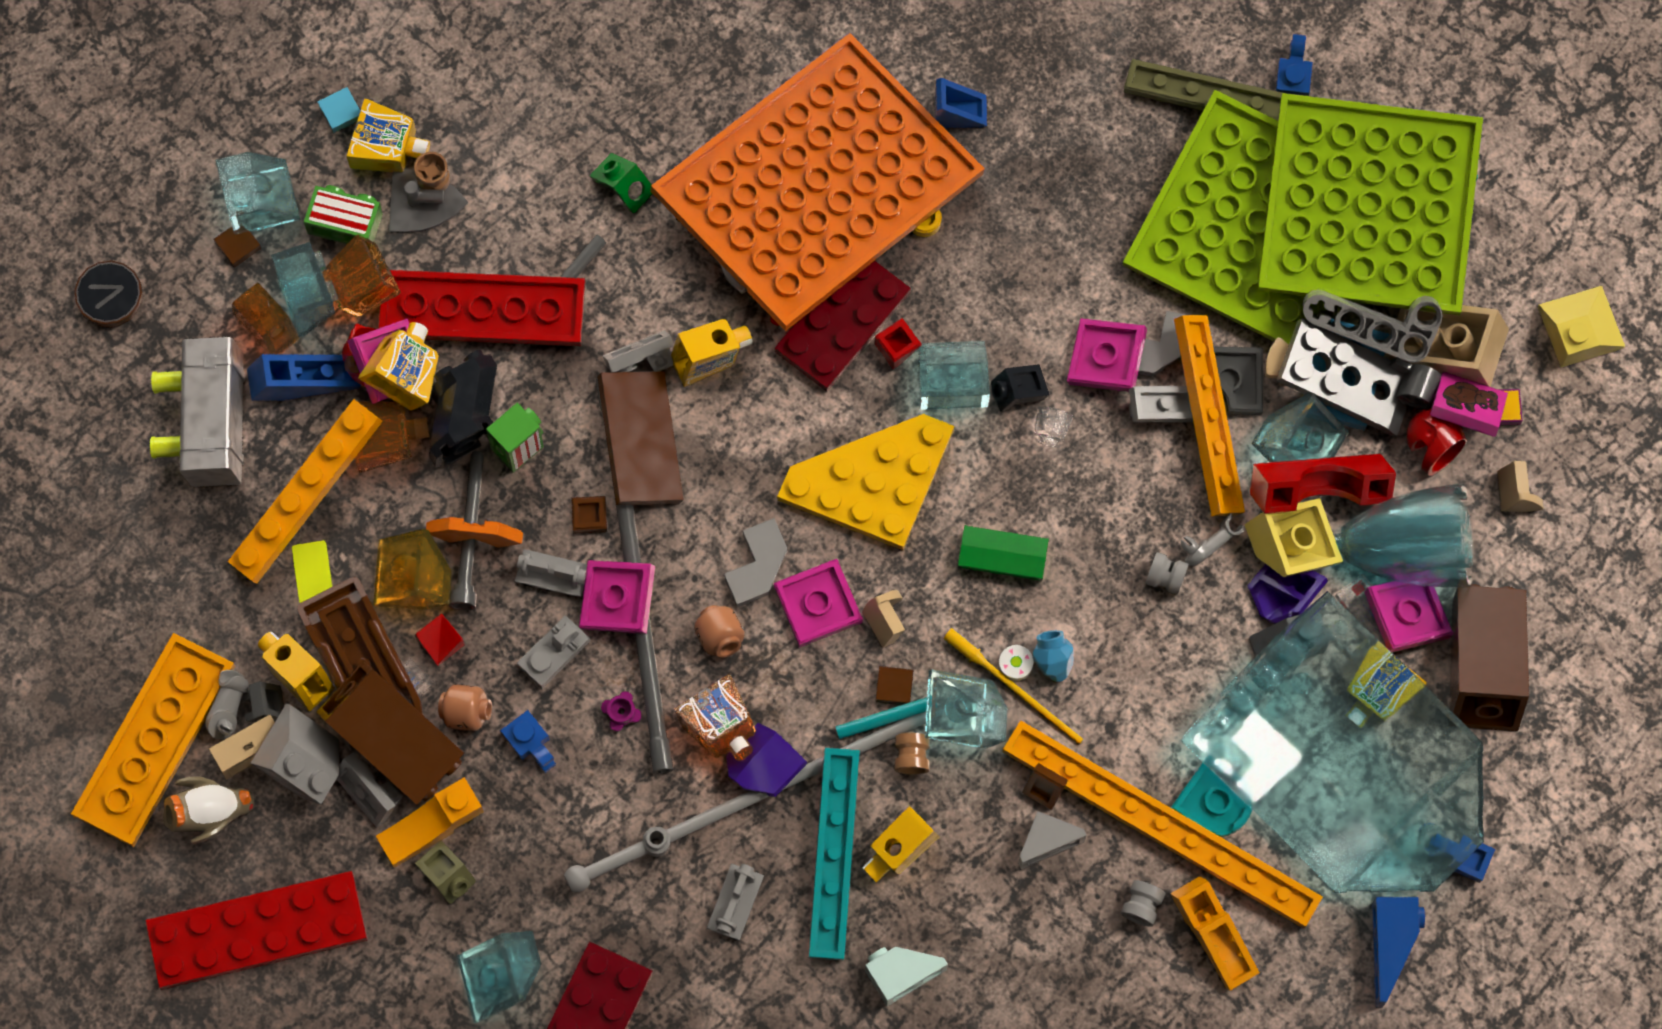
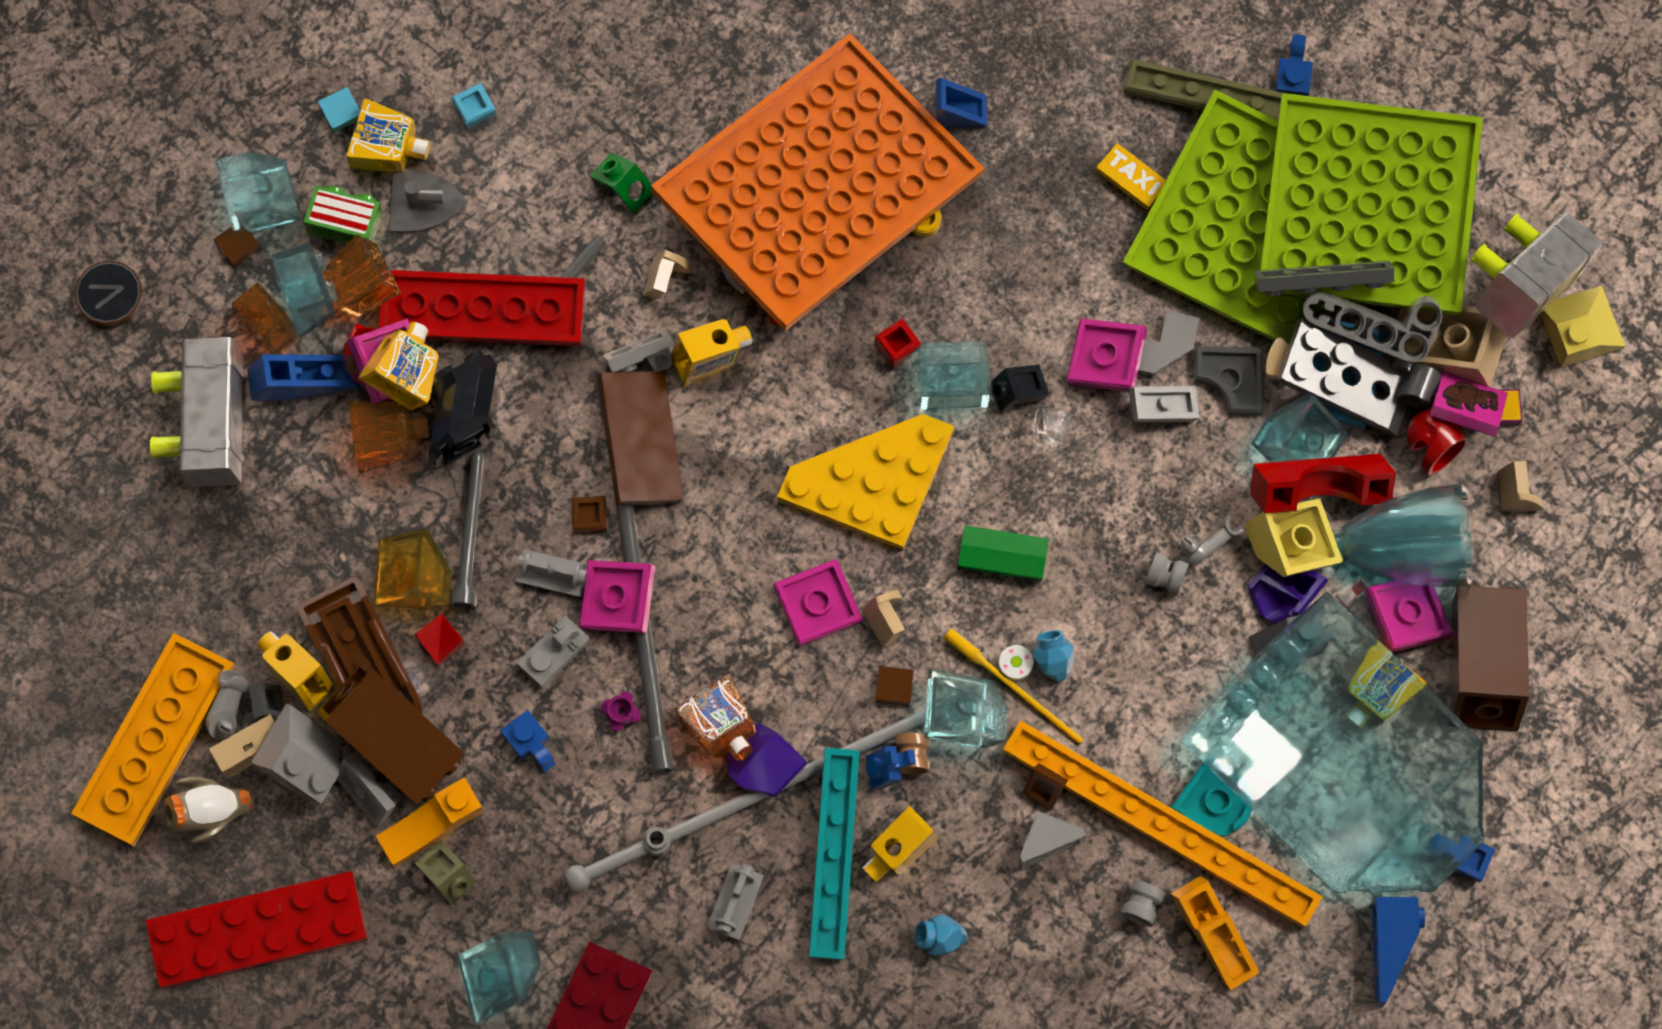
light orange plate [228,399,383,584] -> none
neon yellow sticker [292,540,332,603] -> none
medium nougat wheel [414,152,450,190] -> none
orange tile [425,517,523,548] -> none
nougat head [438,684,492,731] -> none
bright green brick [486,403,544,473] -> none
nougat head [694,605,745,658] -> none
light grey tile [724,518,787,607] -> none
dark red plate [775,261,911,392] -> none
teal bar [835,695,939,739] -> none
light aqua slope [865,947,948,1006] -> none
light orange plate [1174,315,1245,516] -> none
none -> medium azure tile [451,83,497,129]
none -> tan tile [643,250,694,300]
none -> blue plate [866,746,916,789]
none -> dark azure rock [915,914,968,956]
none -> yellow tile [1096,143,1166,211]
none -> dark grey plate [1254,261,1395,296]
none -> flat silver piece [1470,212,1603,338]

